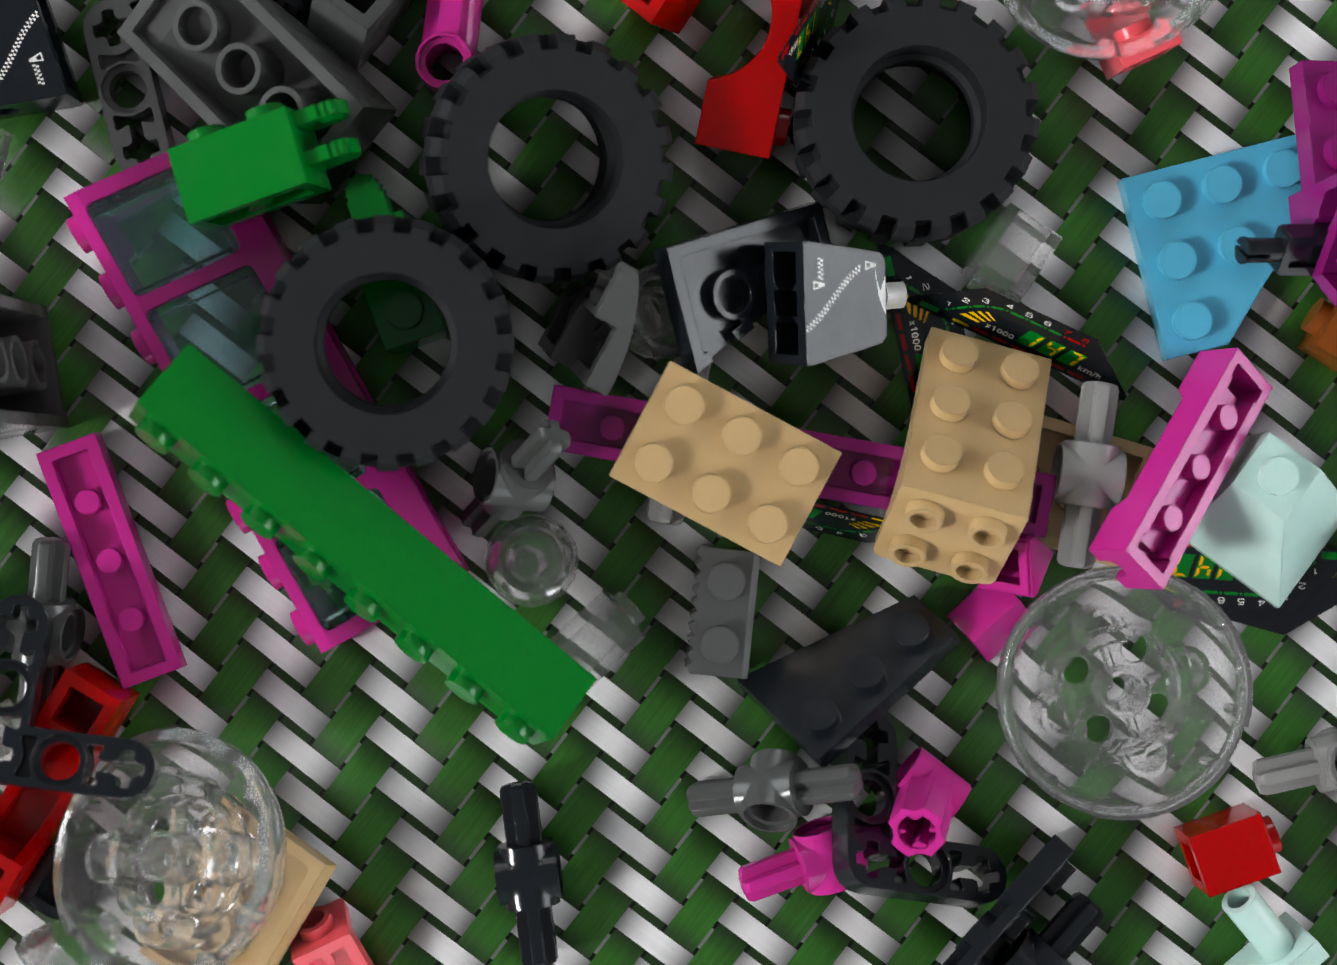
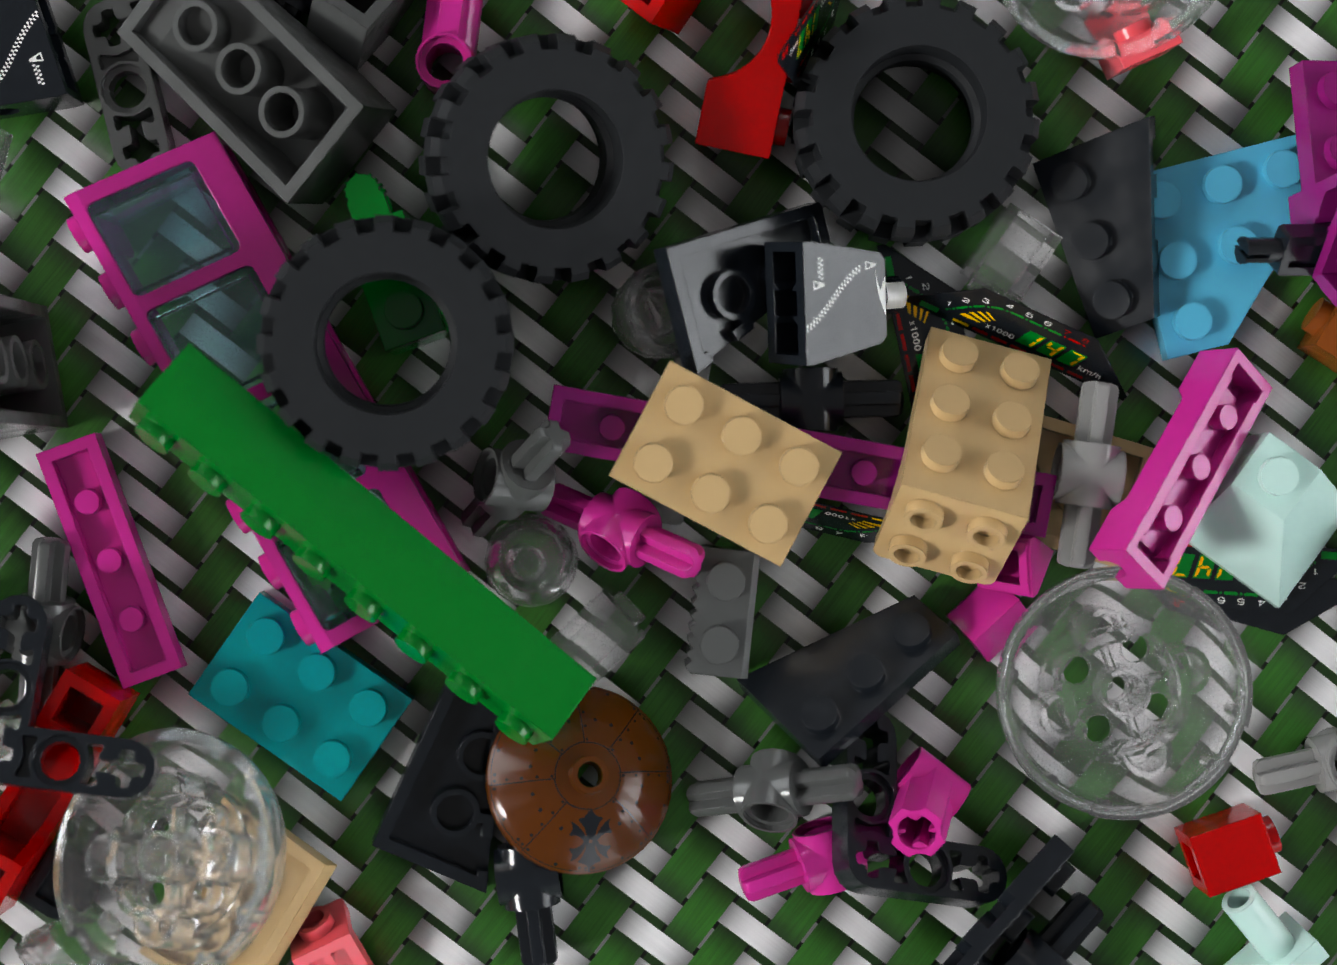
green hinge [167,98,362,231] -> none
dark grey slope [538,261,639,396] -> none
none -> teal plate [188,591,415,801]
none -> black wing [372,676,499,893]
none -> reddish brown dish [486,686,672,875]
none -> dark pink axle [541,483,705,578]
none -> black axle [720,367,904,432]
none -> black wing [1032,116,1160,339]

